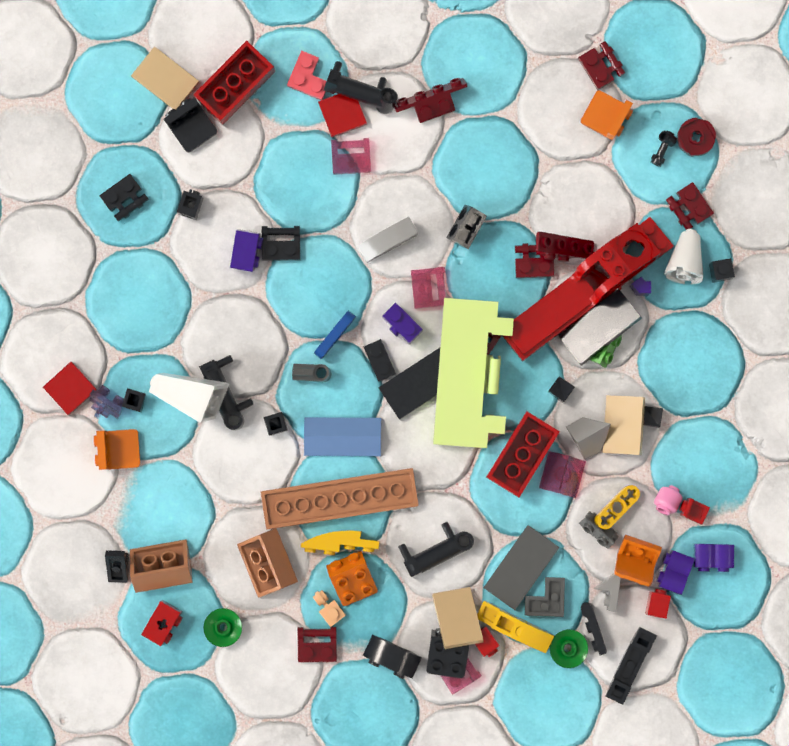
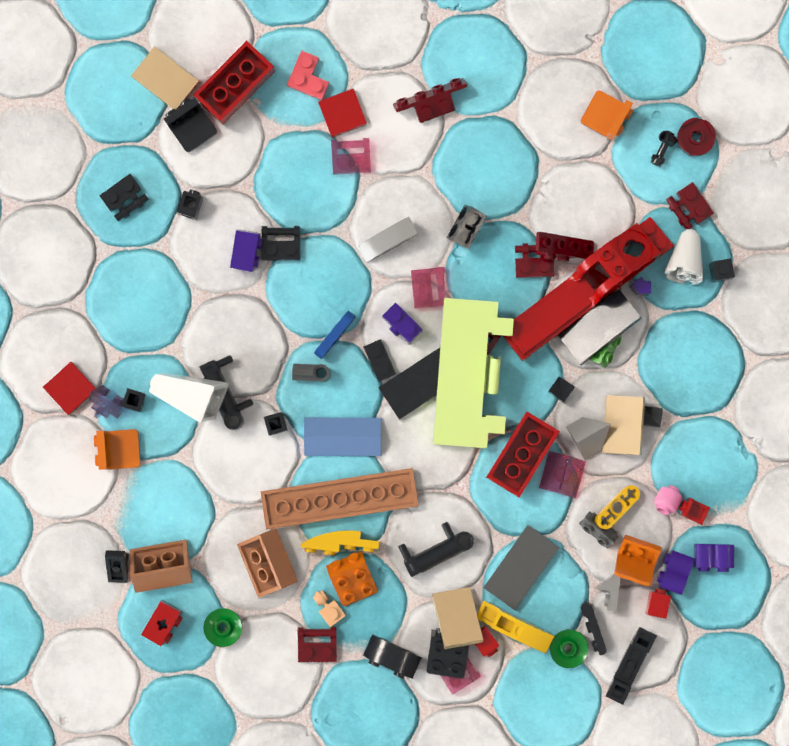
black piece [323,61,398,114] -> none
dark grey plate [525,577,565,617] -> none
dark red plate [578,41,625,91] -> none

